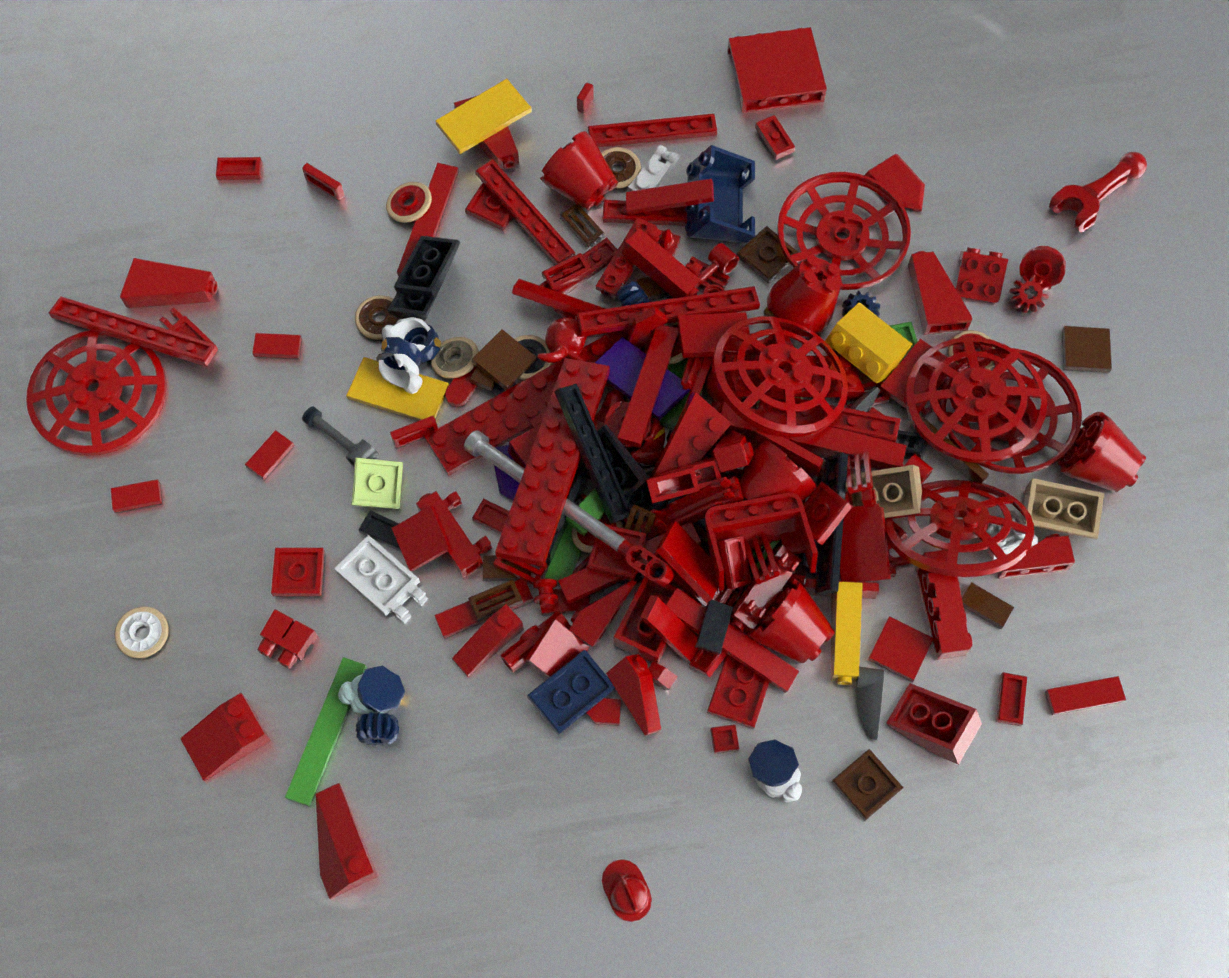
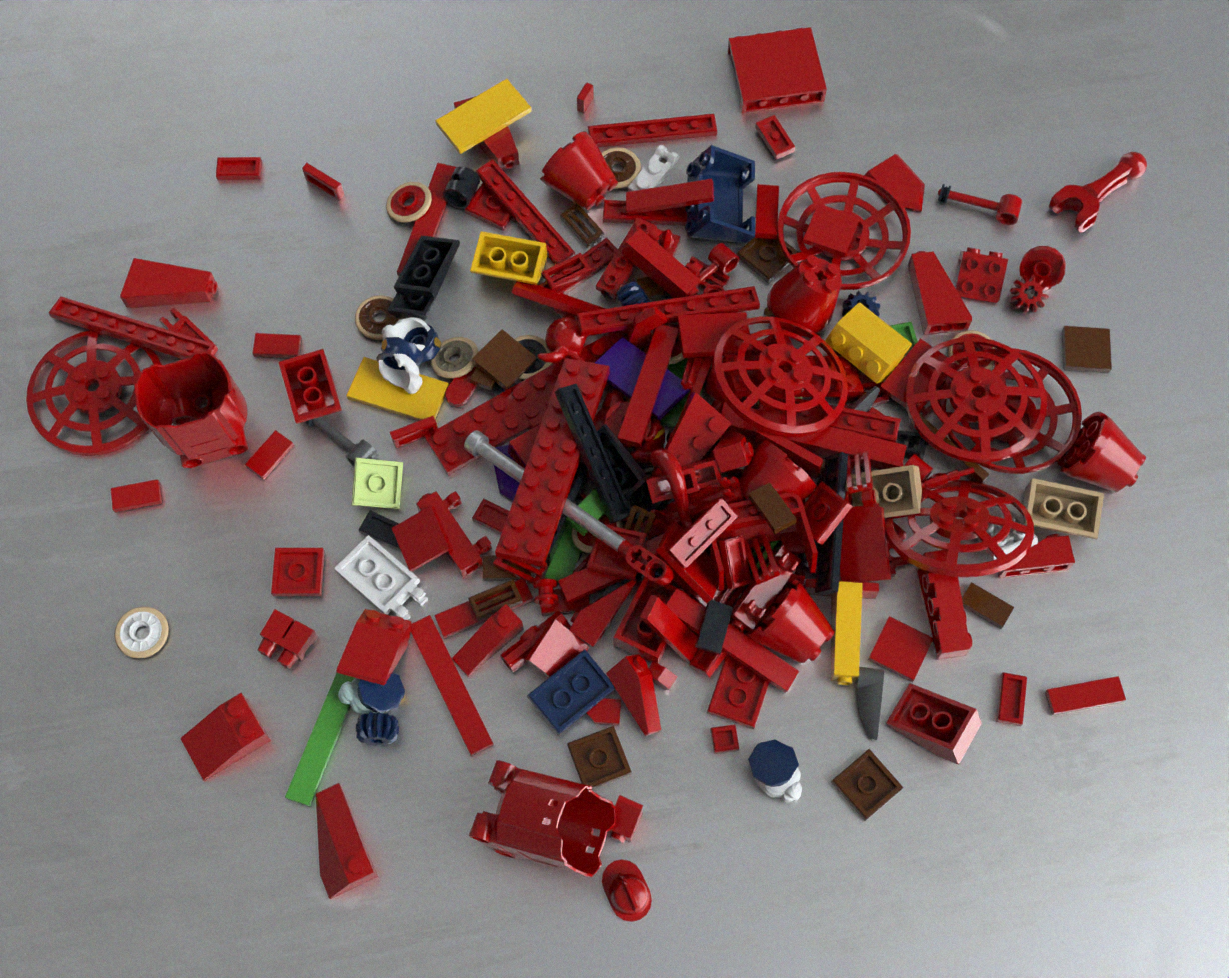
none -> red piece [134,351,248,468]
none -> red slope [278,349,342,424]
none -> red slope [336,609,412,685]
none -> red tile [411,615,494,756]
none -> black wheel [443,166,480,209]
none -> red piece [469,760,616,877]
none -> yellow slope [470,231,547,285]
none -> reddish brown tile [567,726,632,789]
none -> red slope [607,795,643,844]
none -> red animal [650,449,693,531]
none -> plate [667,498,738,568]
none -> reddish brown tile [749,483,796,534]
none -> red tile [755,184,779,240]
none -> red tile [802,203,860,257]
none -> red hand [921,467,974,489]
none -> red piece [938,184,1022,225]

